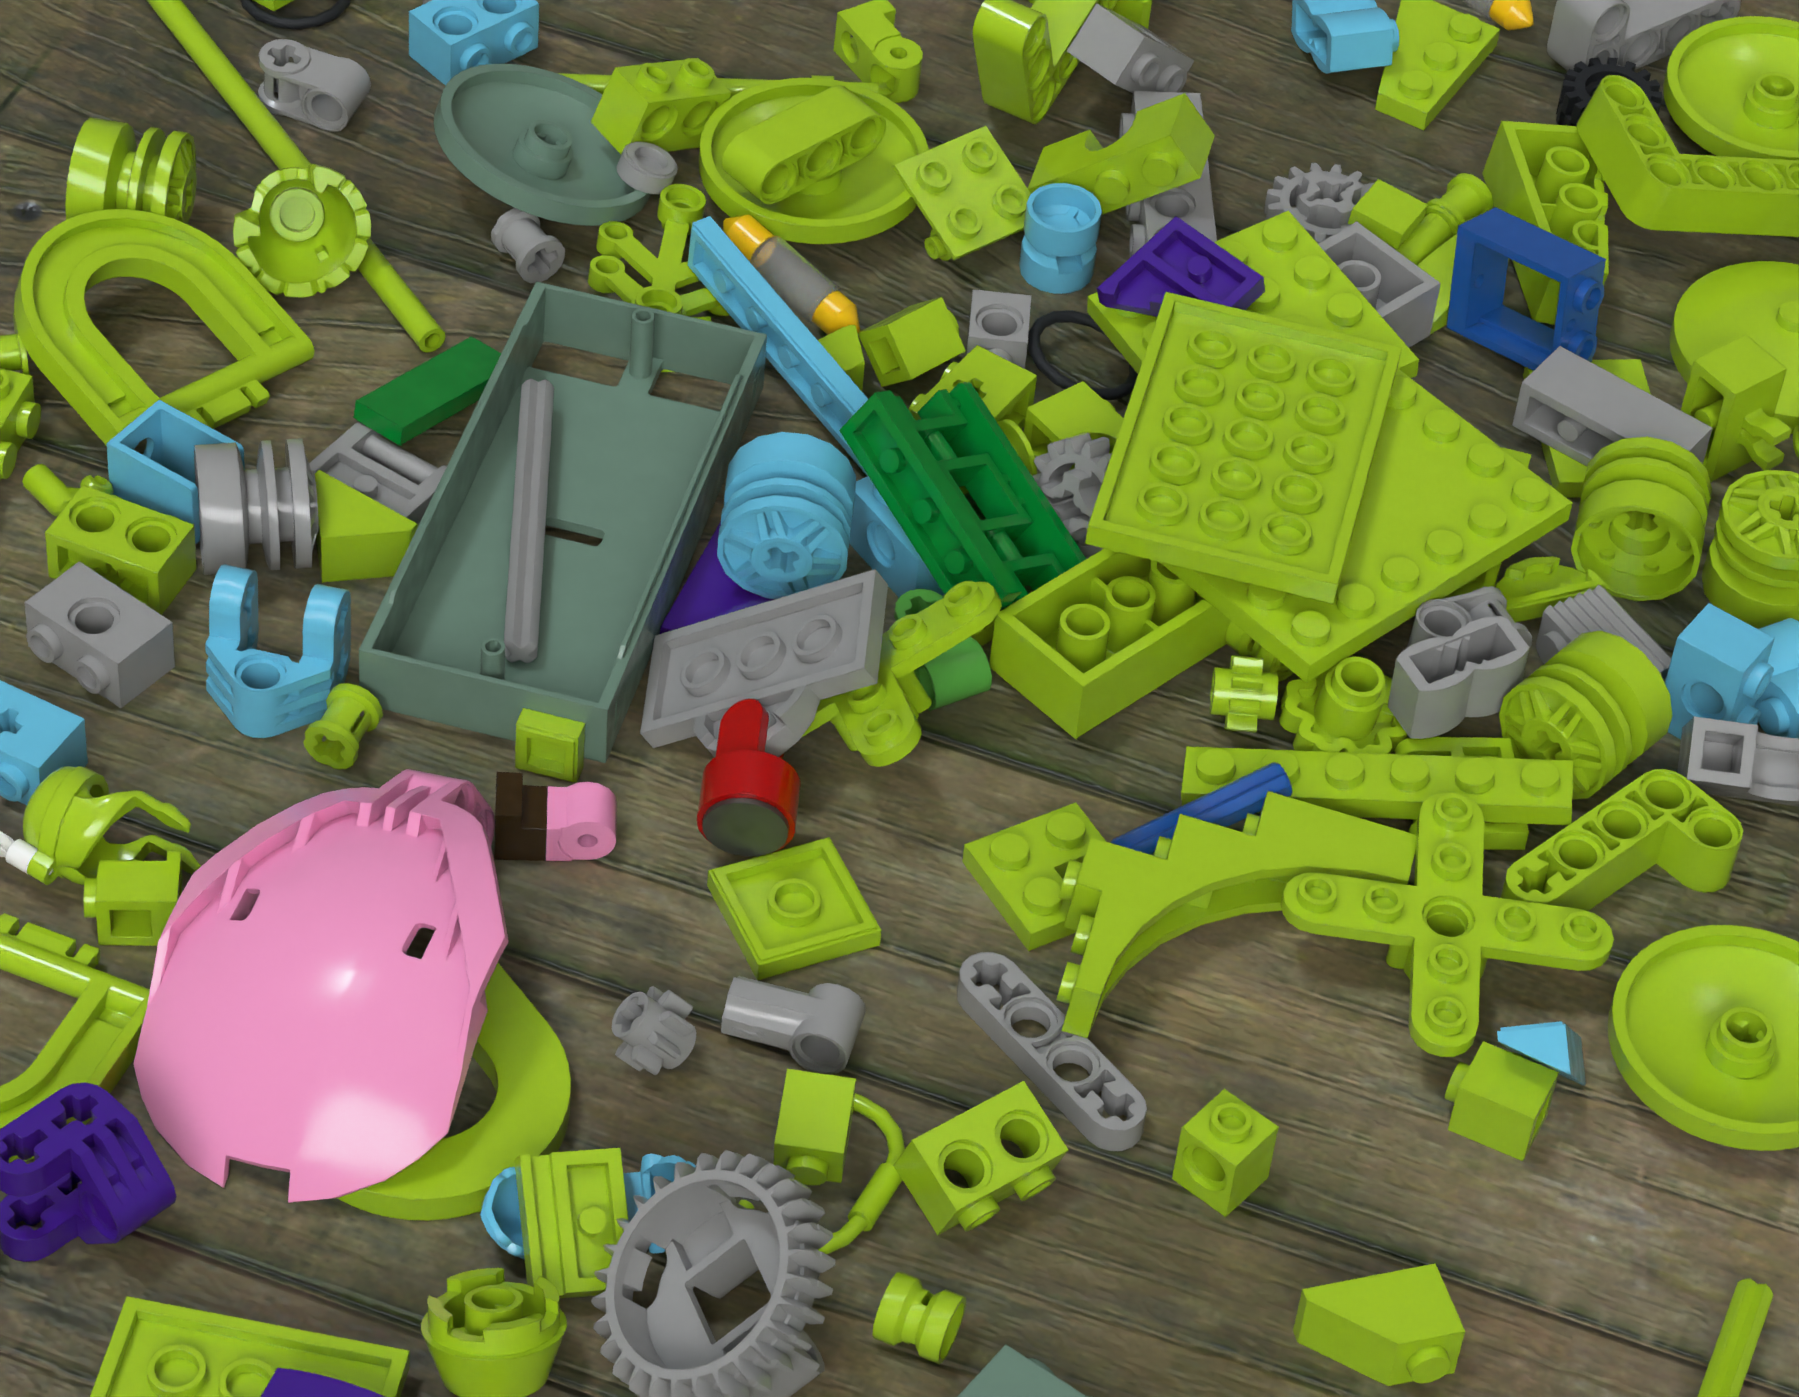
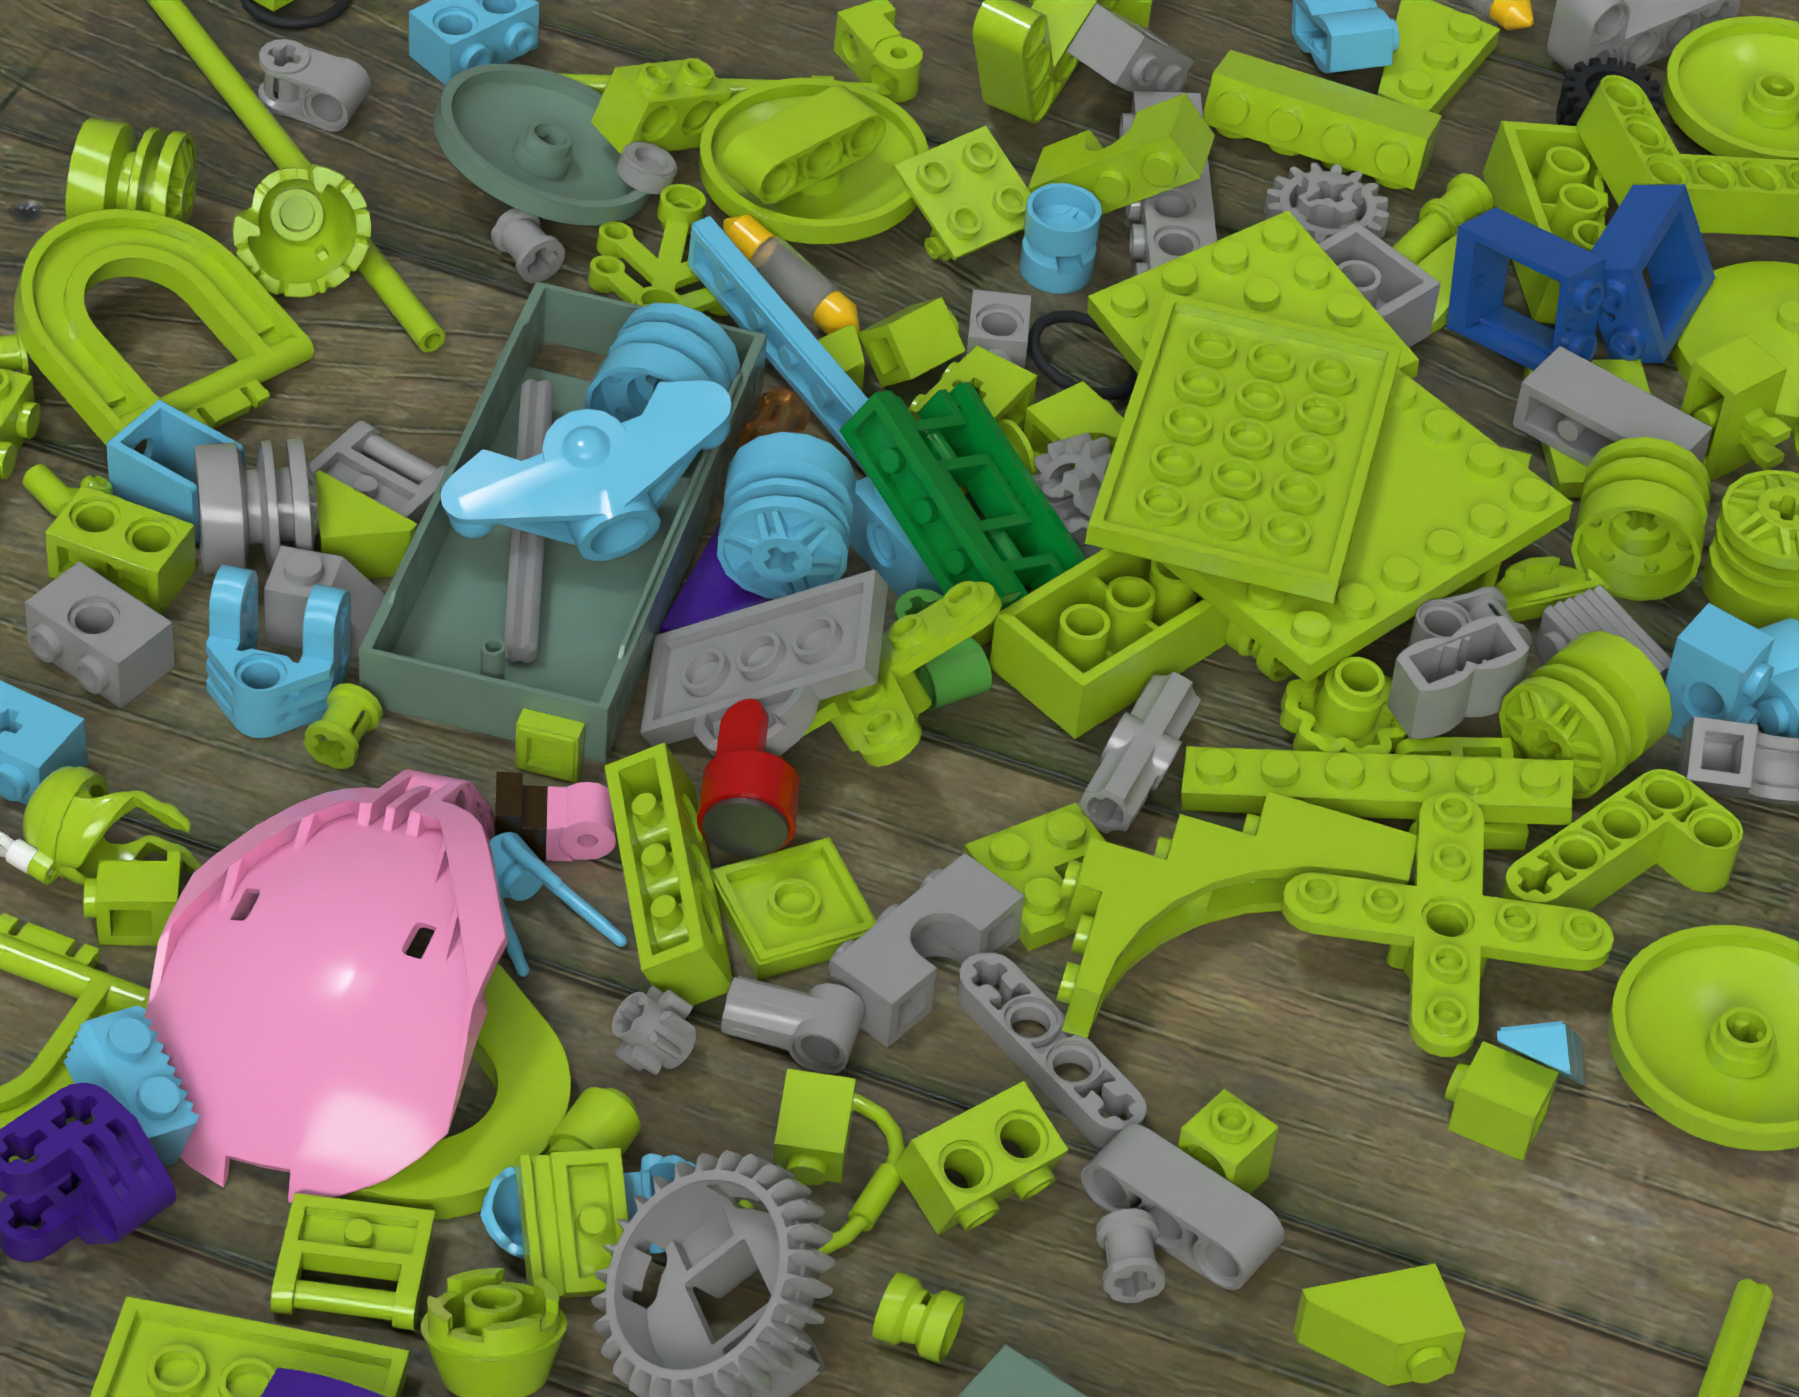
green tile [353,336,501,445] -> none
dark purple wing [1097,216,1265,317] -> none
blue axle [1110,762,1292,855] -> none
lime gear [1209,655,1278,733] -> none
lime tile [1348,179,1428,249] -> none
none -> medium azure brick [63,1005,200,1167]
none -> light grey slope [264,545,385,660]
none -> lime plate [270,1193,435,1330]
none -> medium azure piece [440,380,732,561]
none -> medium azure plant [489,832,627,977]
none -> lime brick [546,1087,641,1157]
none -> medium azure wheel [585,303,740,454]
none -> lime brick [604,742,733,1006]
none -> clear orange bush [738,388,811,447]
none -> light grey arch [828,853,1025,1048]
none -> light grey piece [1078,672,1201,834]
none -> light grey beam [1081,1124,1284,1290]
none -> light grey bush [1095,1208,1166,1303]
none -> lime brick [1203,49,1442,190]
none -> blue window [1591,184,1715,363]

